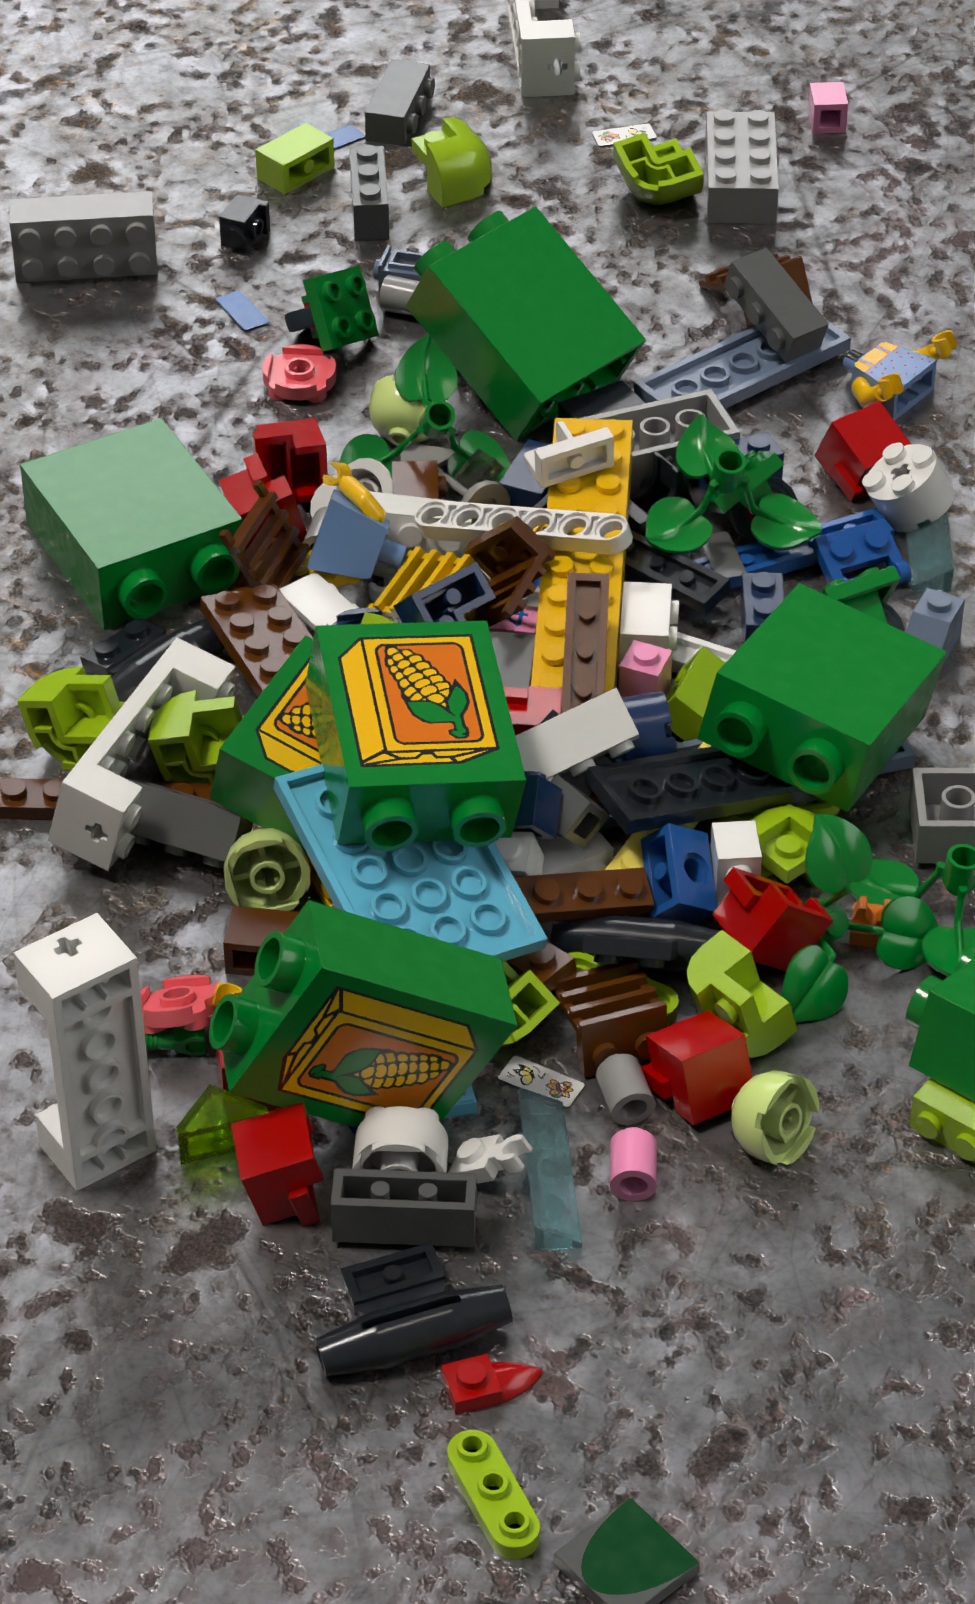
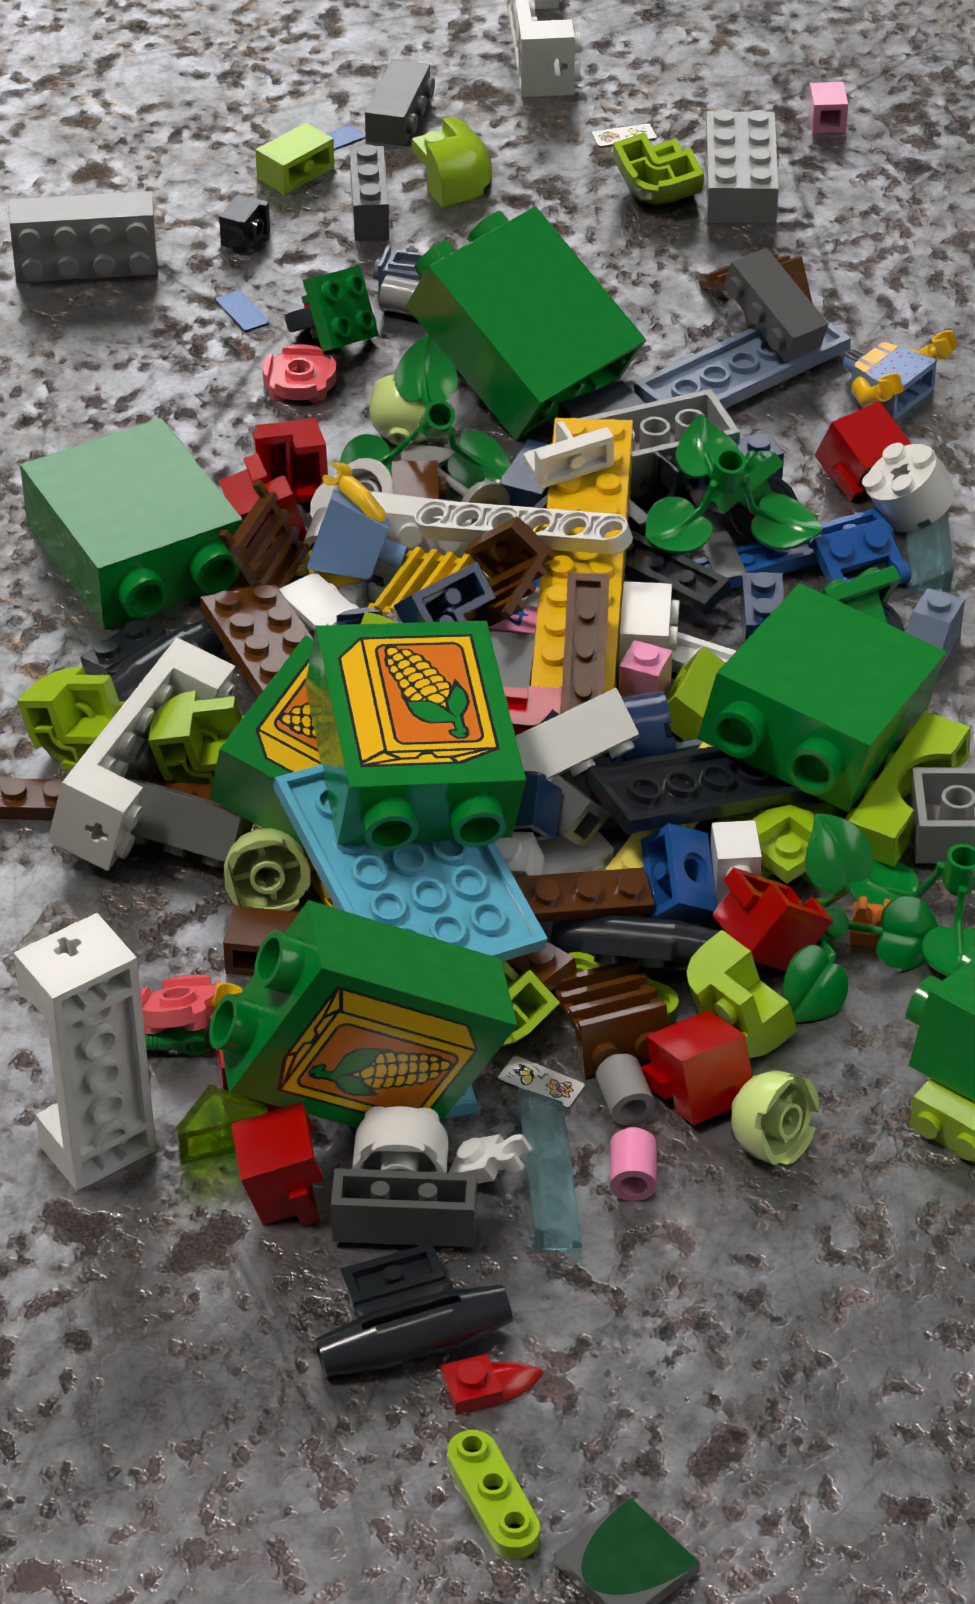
clear smoke tile [454,448,505,489] -> none
none -> lime arch [846,711,970,867]

